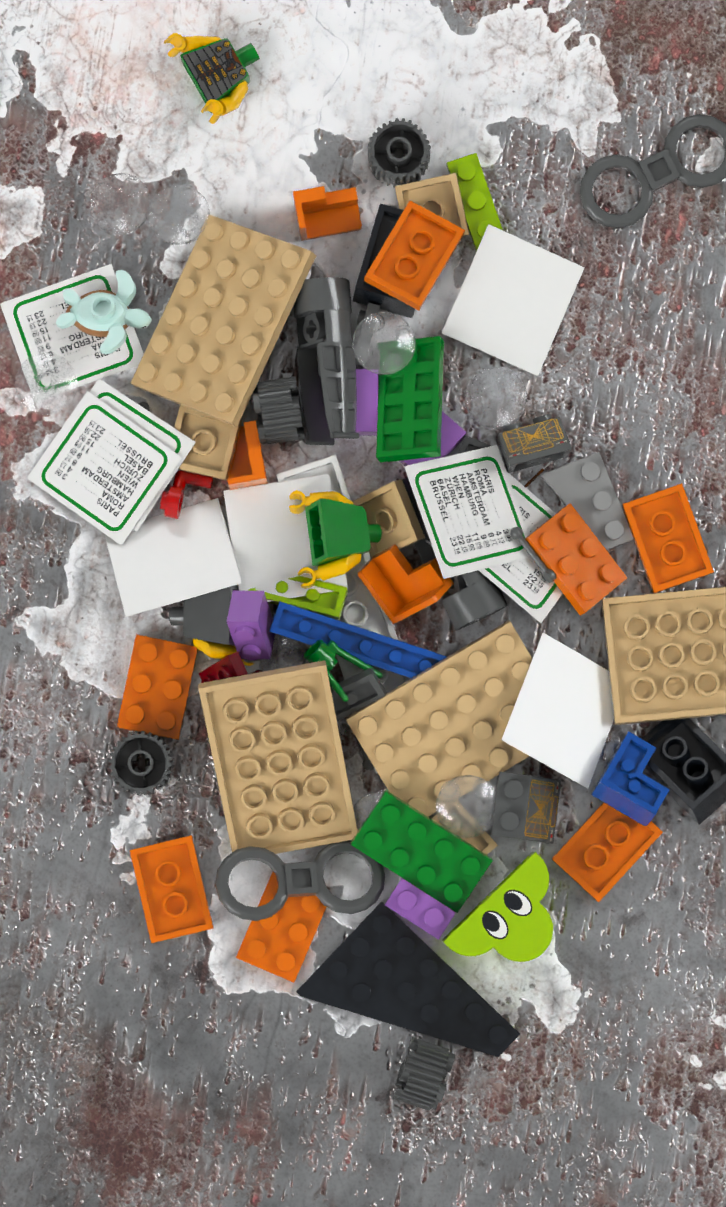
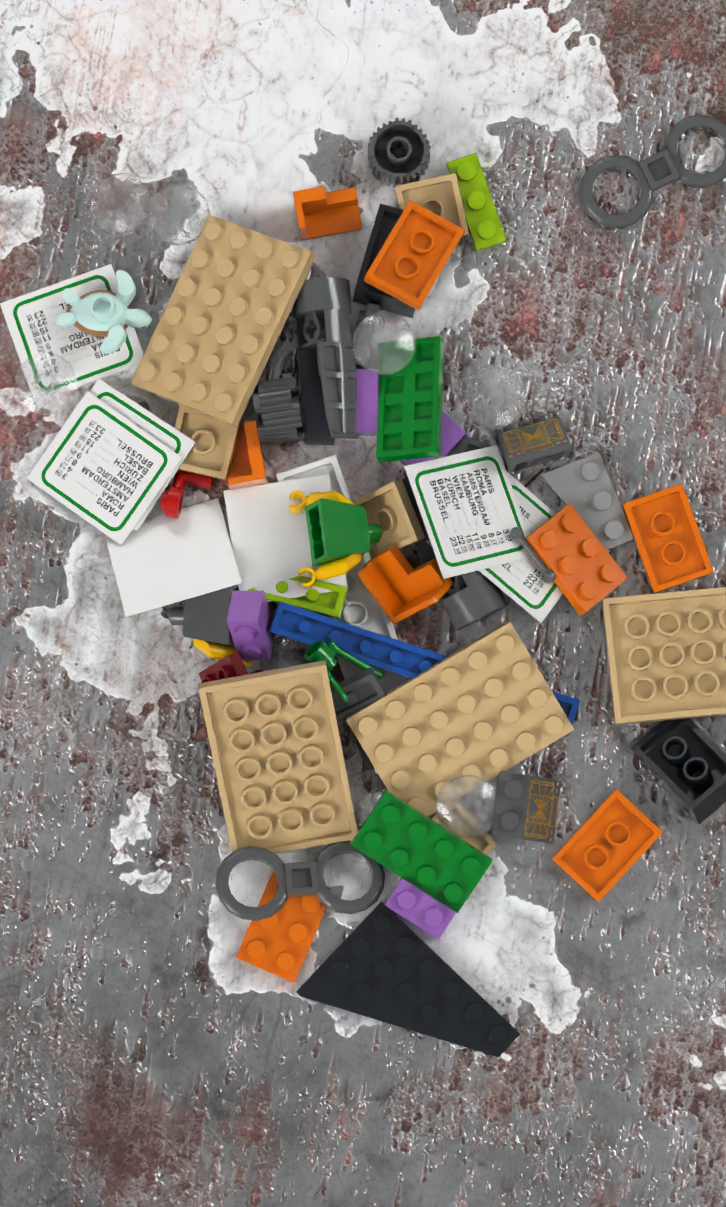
dark grey brick [108,731,175,796] -> none
orange plate [117,634,198,740] -> none
orange plate [130,835,214,943] -> none
torso [164,33,260,124] -> none
dark grey brick [393,1037,455,1111] -> none
white sticker [442,224,585,376] -> none
lime brick [442,852,553,962] -> none
white sticker [502,633,614,789] -> none
blue panel [591,732,670,826] -> none

